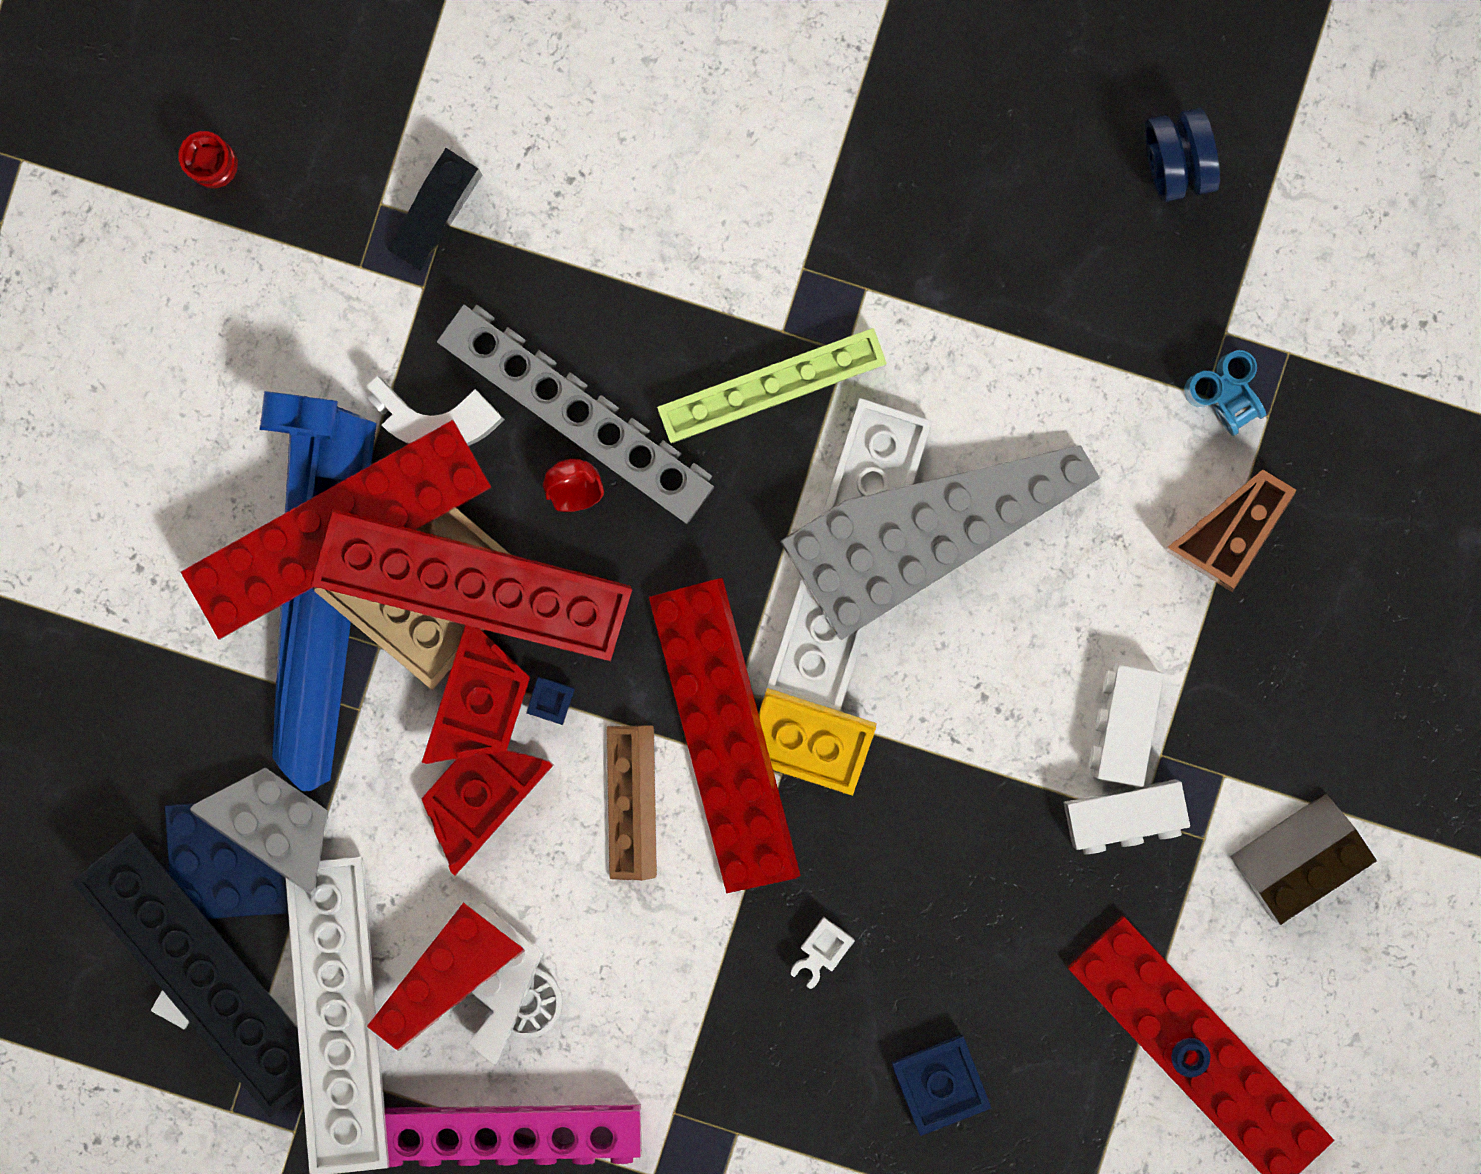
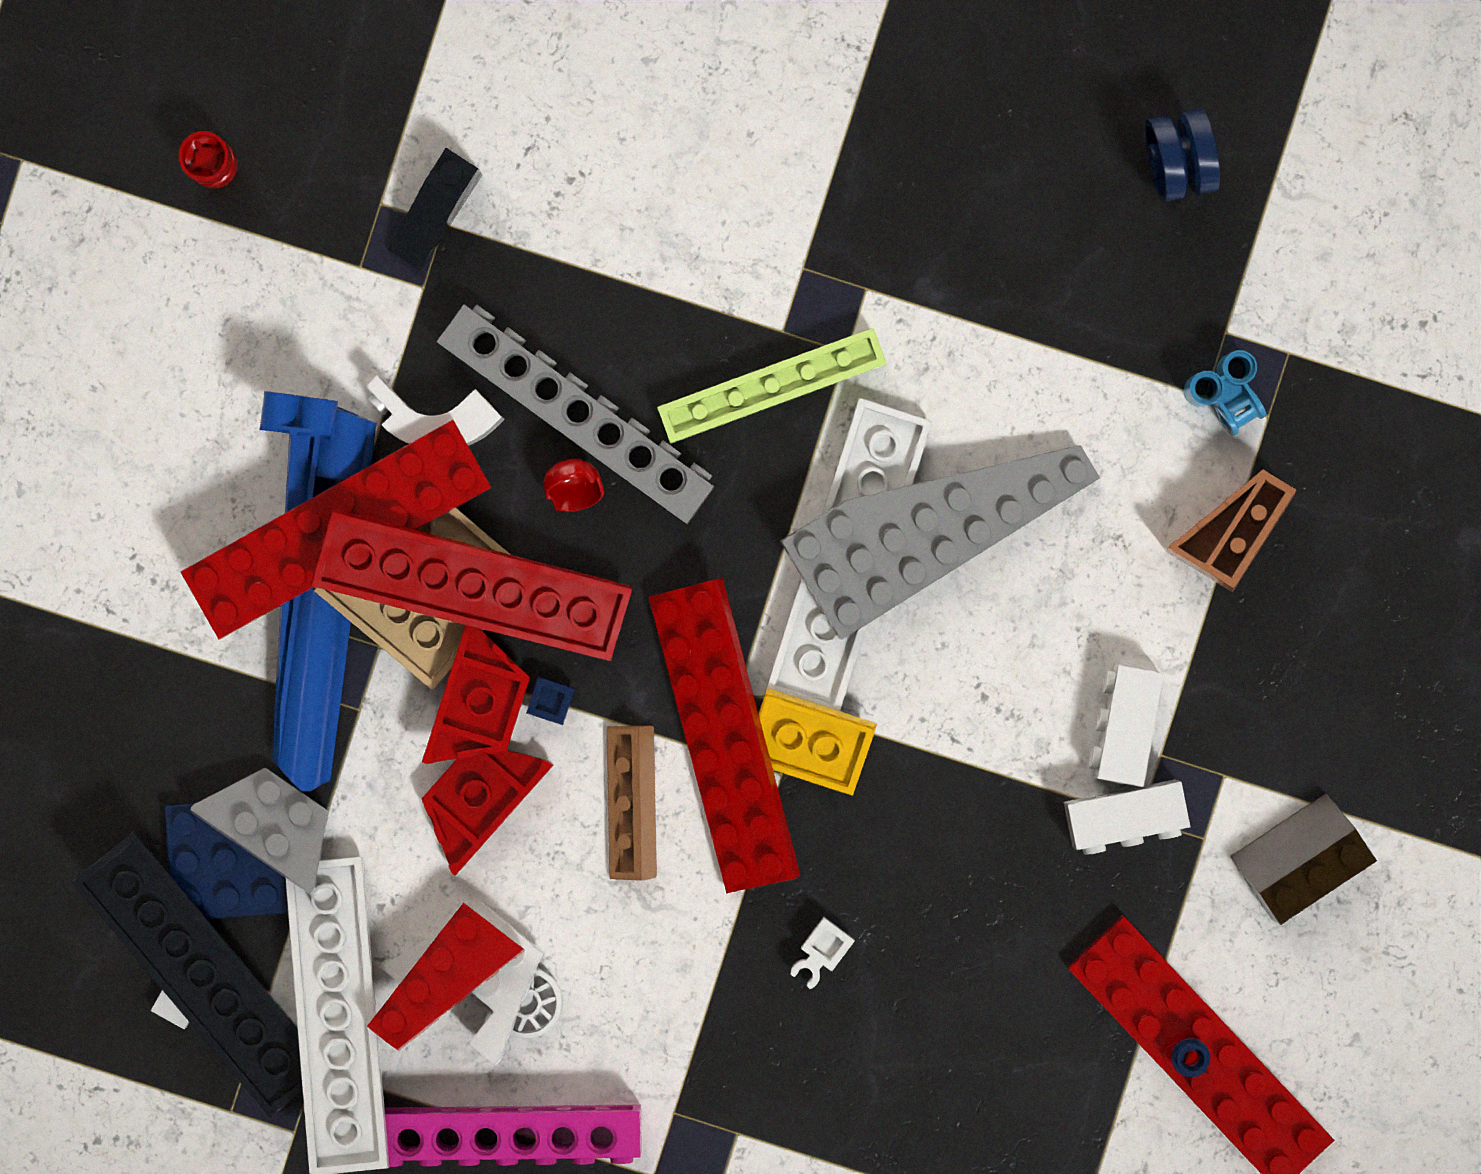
dark blue plate [891,1034,991,1136] -> none

